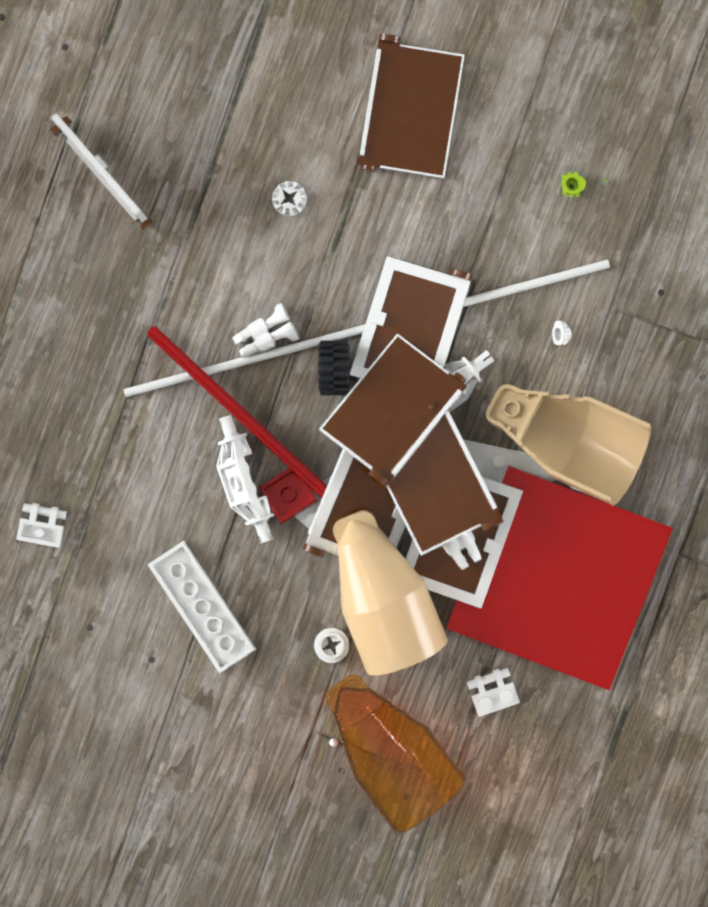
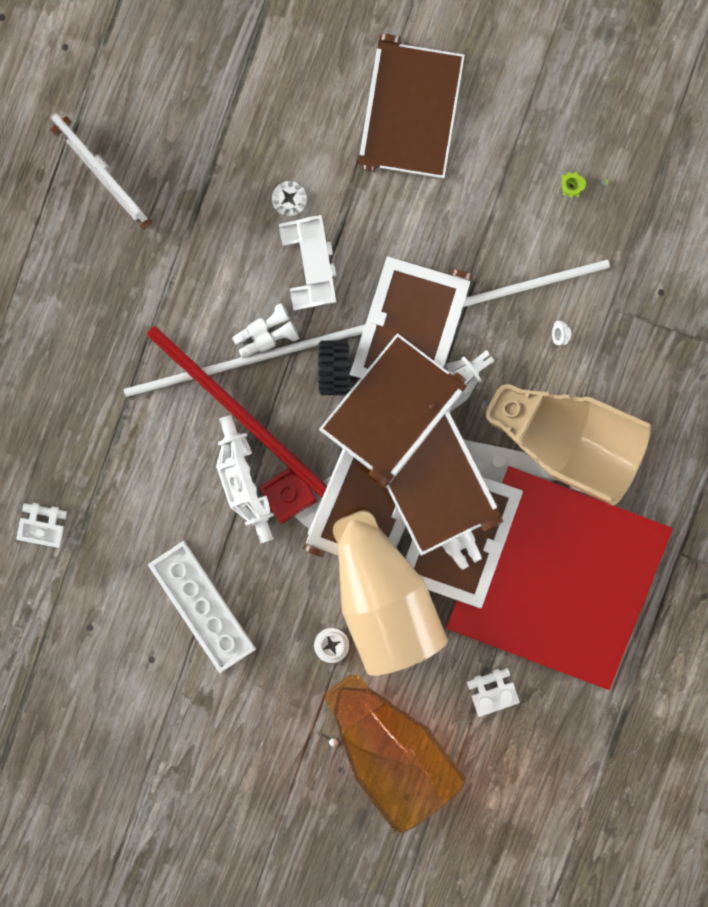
none -> white bracket [279,215,336,311]

